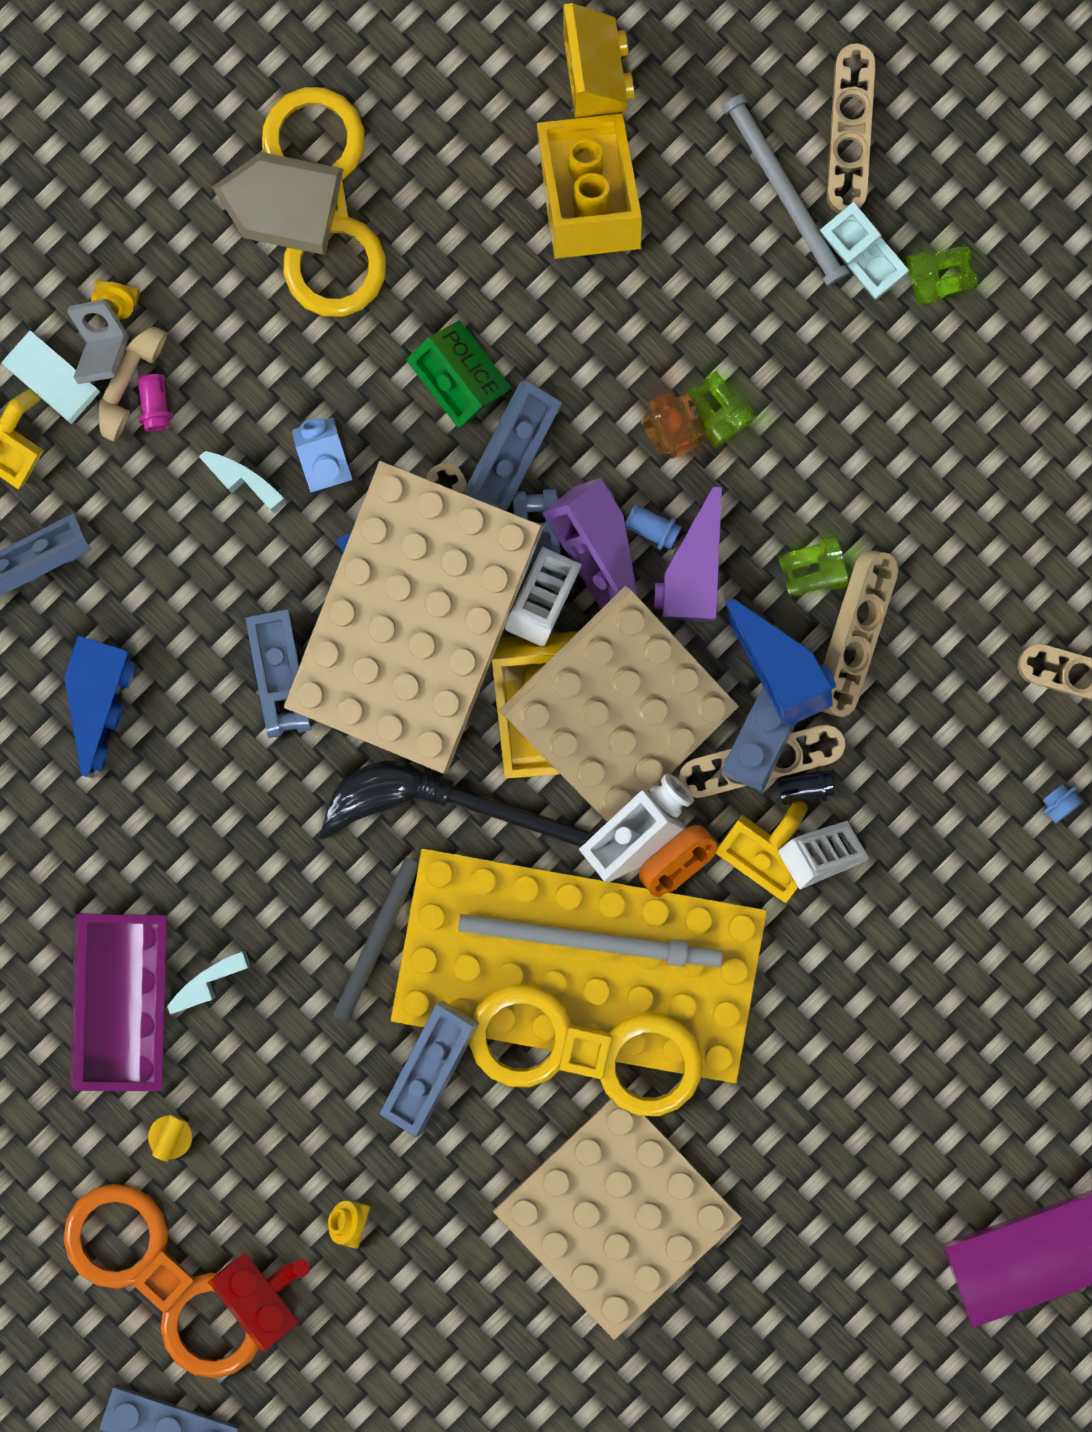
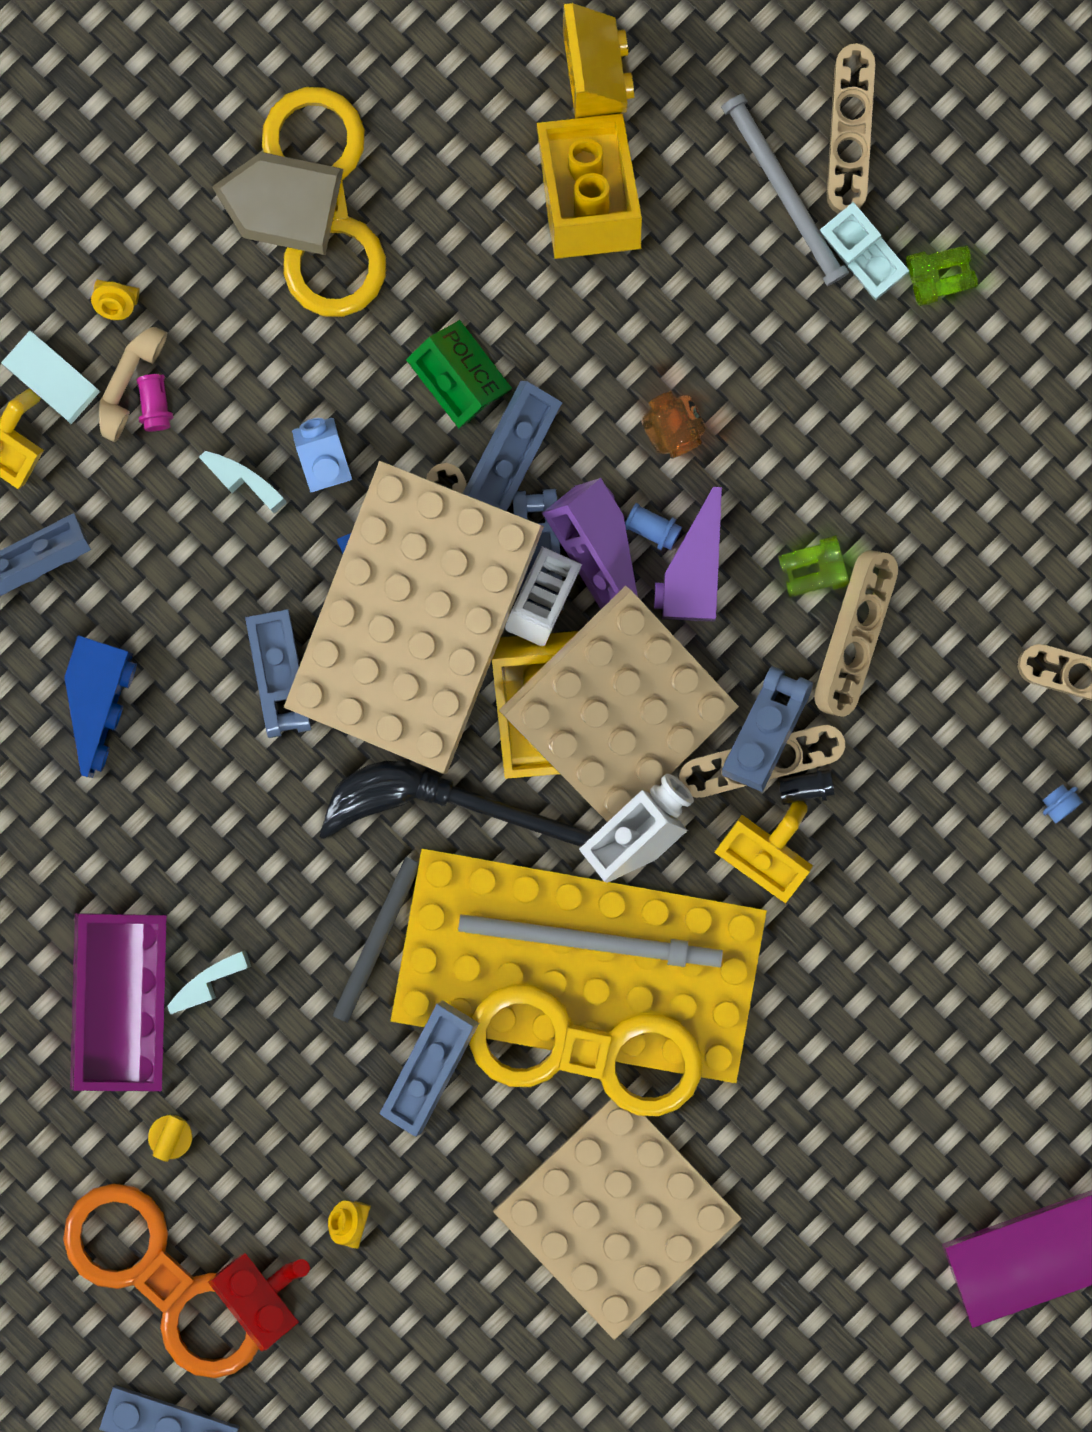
light grey bracket [67,299,129,384] -> none
orange beam [639,825,717,897] -> none
clear neon green piece [682,371,757,448] -> none
blue slope [726,599,836,728] -> none
white slope [778,821,869,889] -> none

